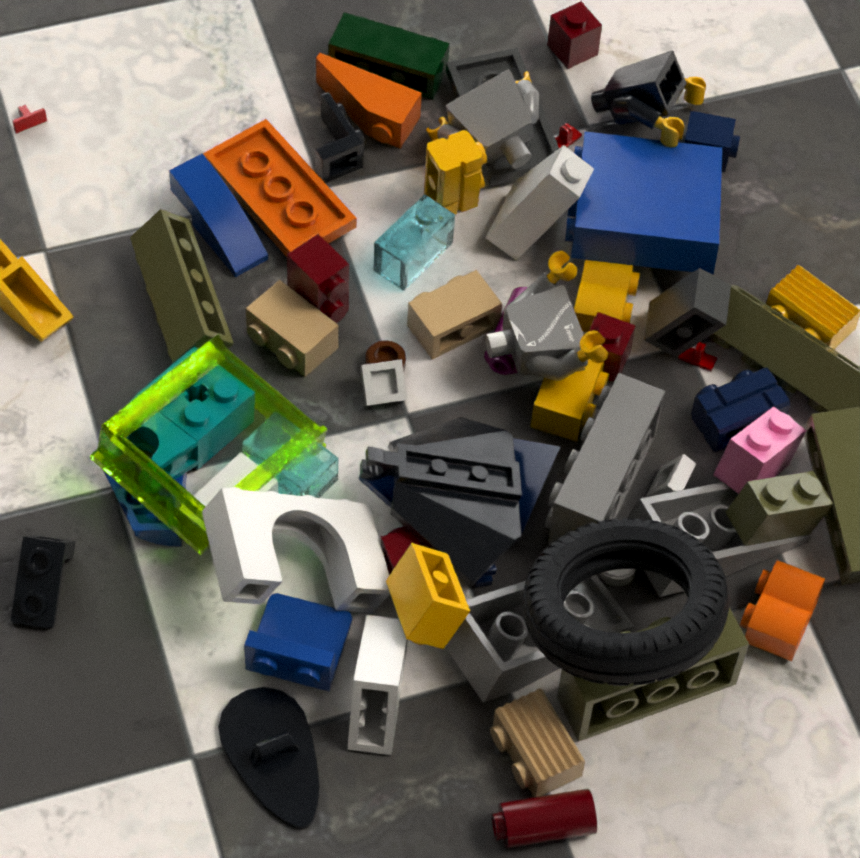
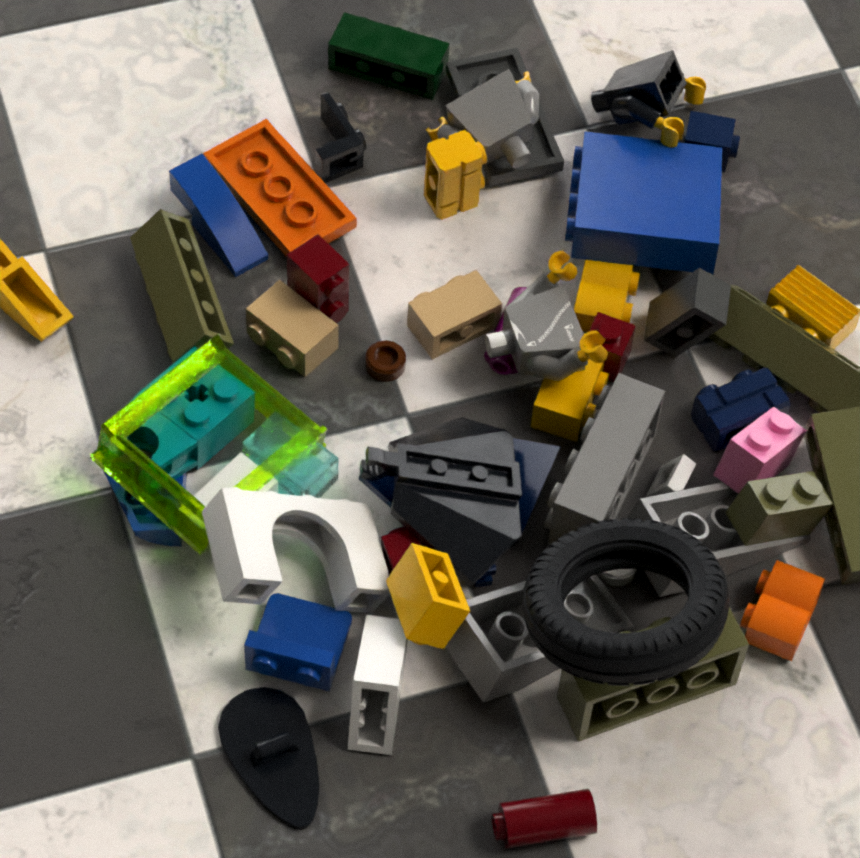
black bracket [11,535,76,628] -> none
red piece [12,104,47,134] -> none
orange slope [316,52,422,149] -> none
white tile [360,359,407,406] -> none
clear light blue brick [373,194,455,291] -> none
white slope [485,145,594,261] -> none
tan brick [490,688,585,797] -> none
dark red brick [547,1,602,69] -> none
red piece [555,123,582,148] -> none
red piece [678,342,718,372] -> none

